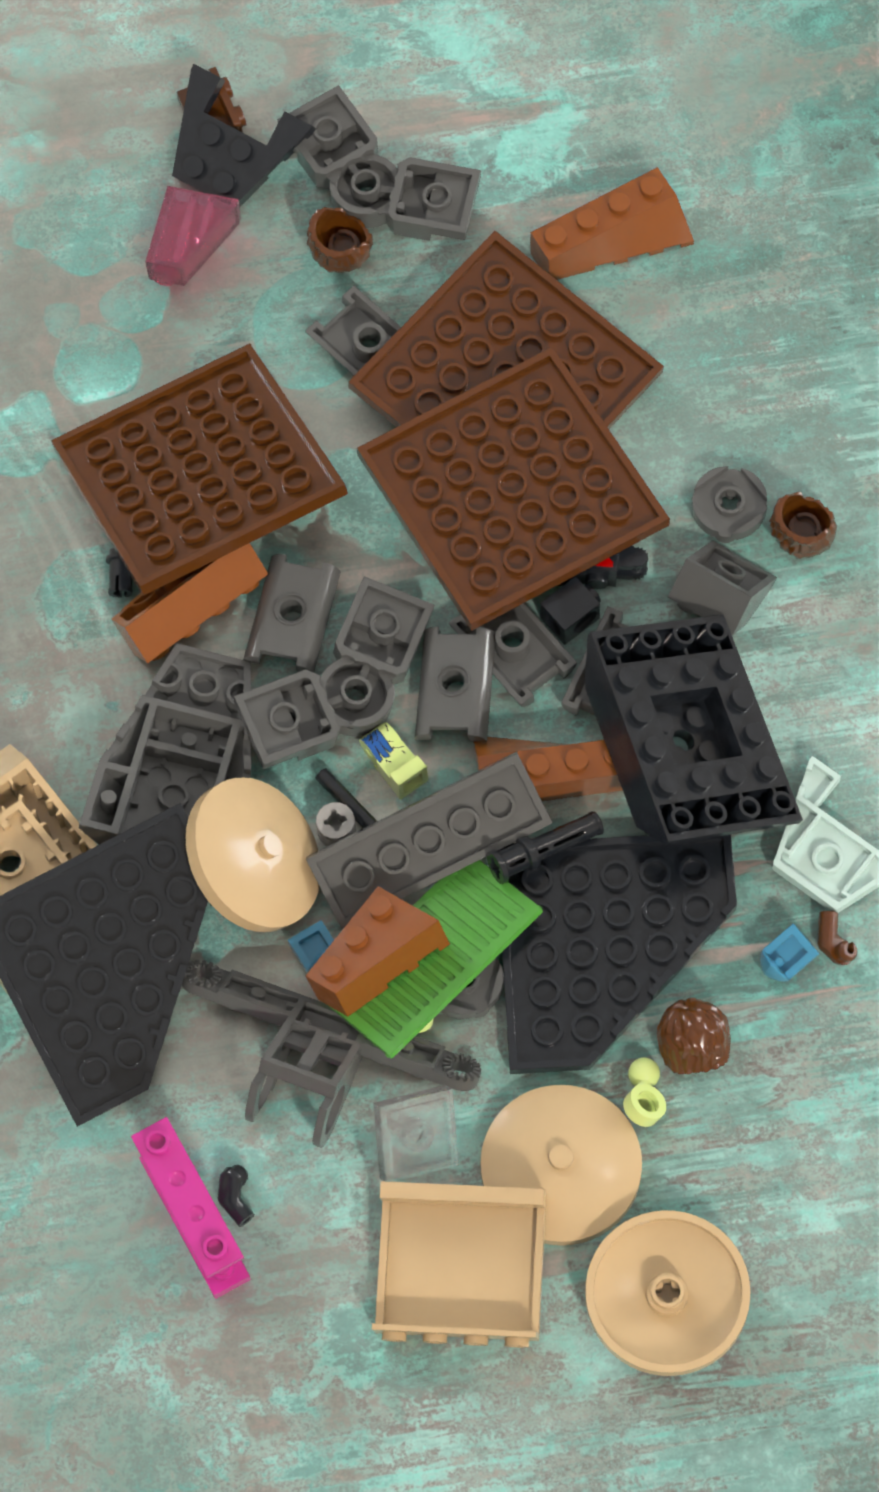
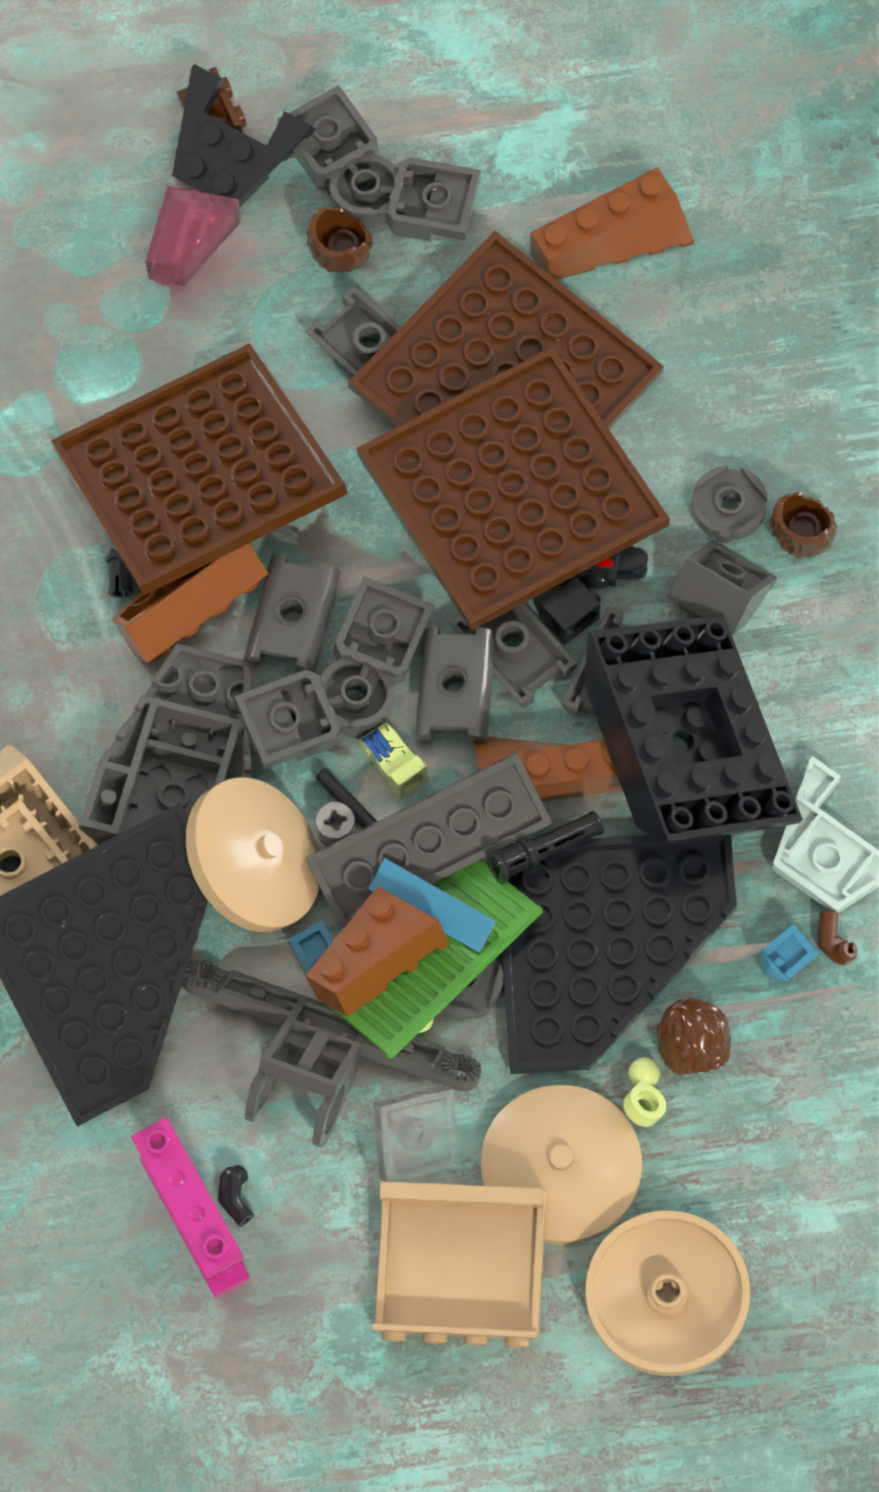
none -> dark azure sticker [369,858,496,953]

